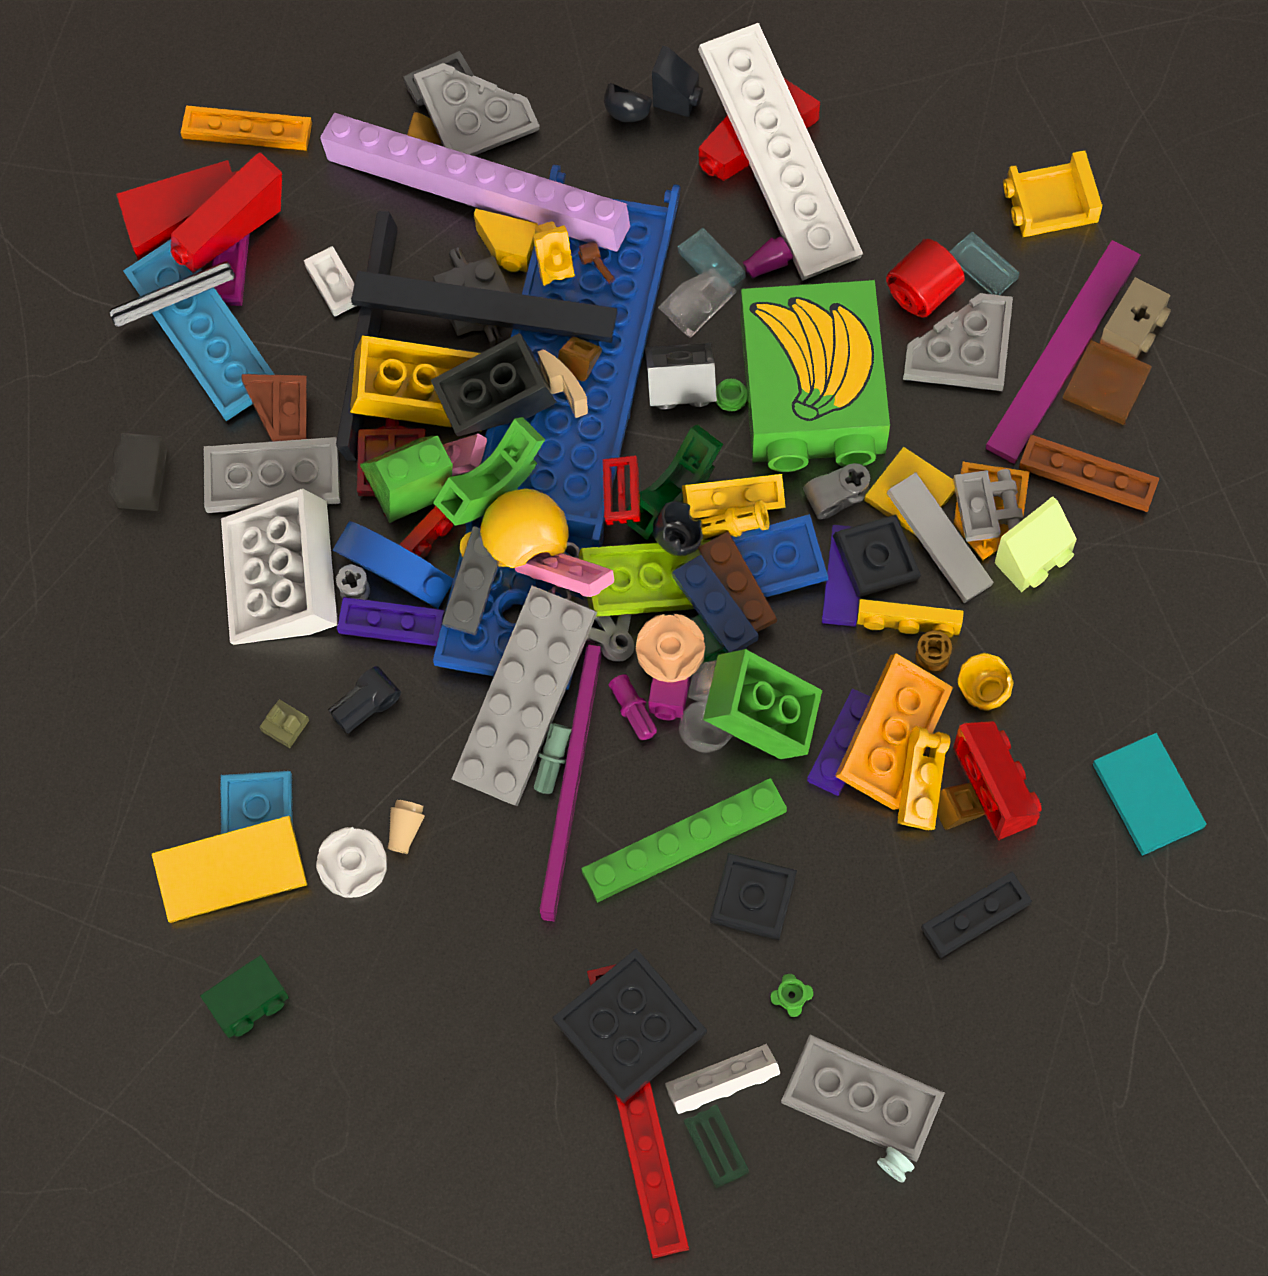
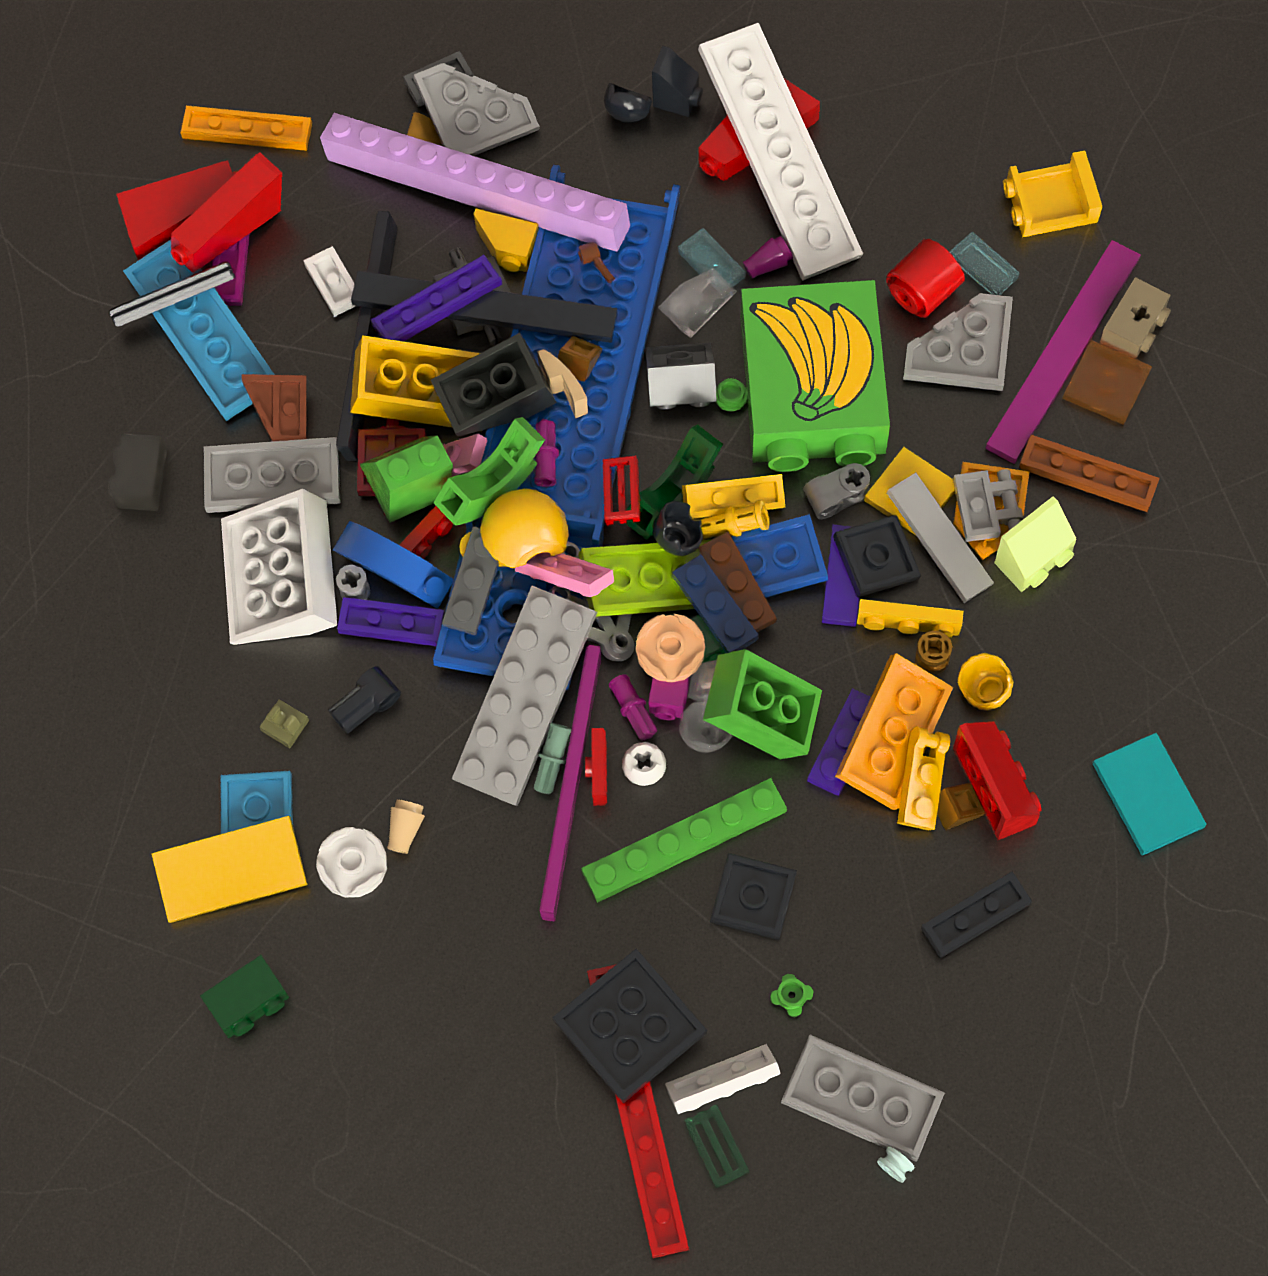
yellow hips [533,221,575,286] -> none
none -> dark purple tile [371,255,502,342]
none -> magenta axle [534,419,559,487]
none -> red plate [585,728,607,806]
none -> white piece [622,742,666,786]

